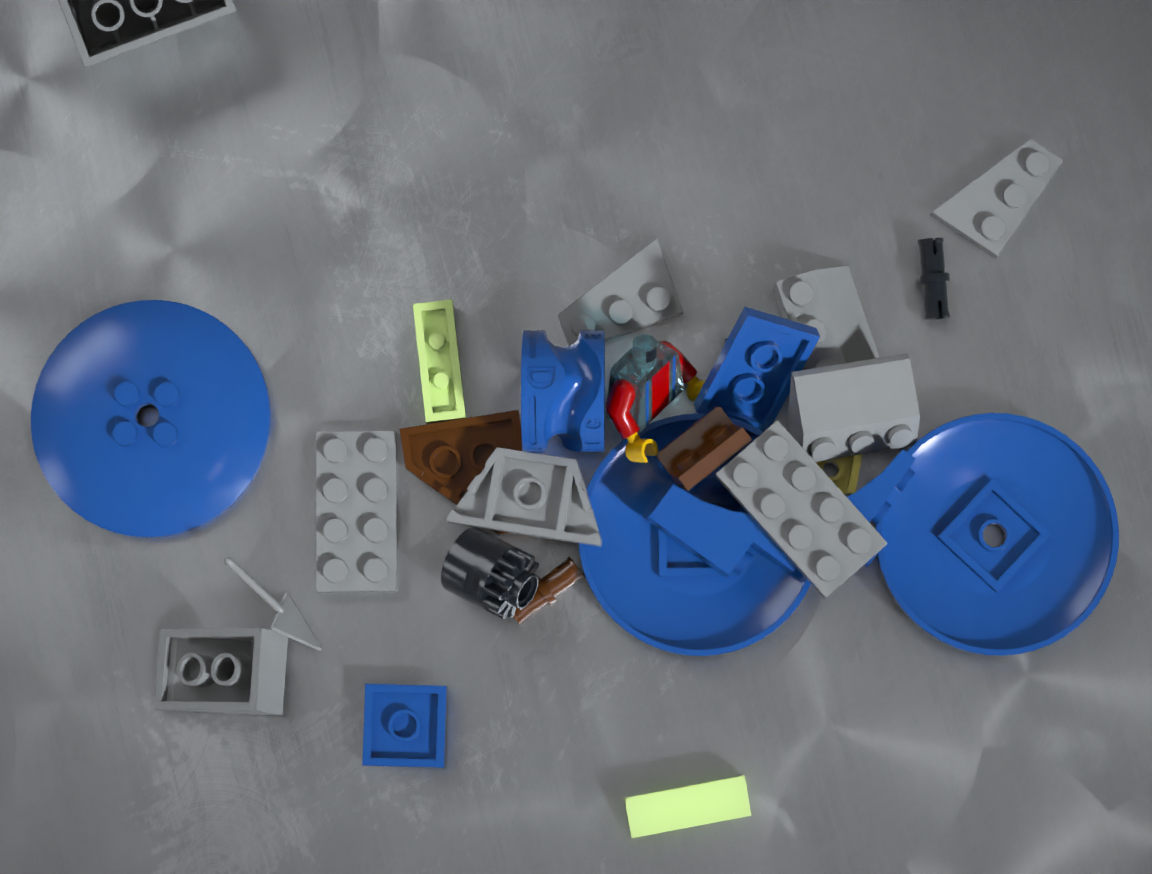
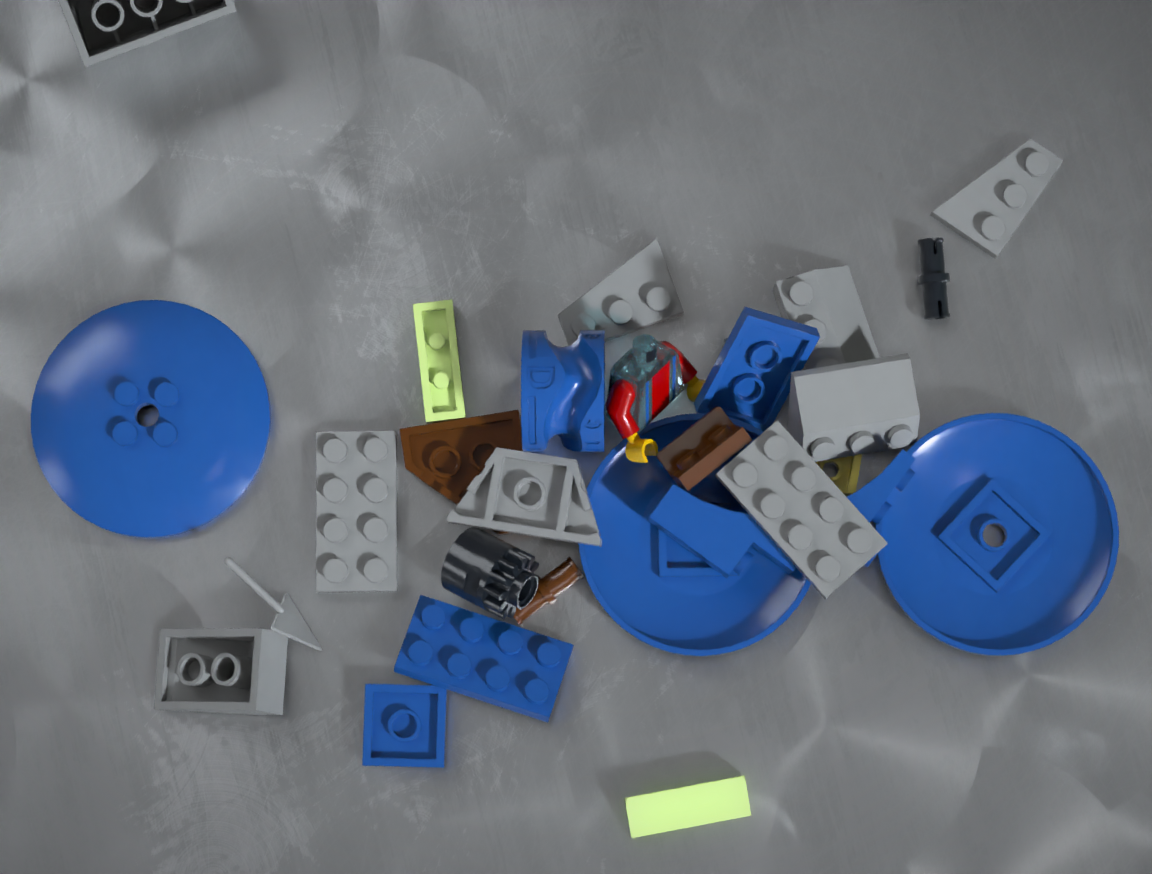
none -> blue plate [394,595,574,723]

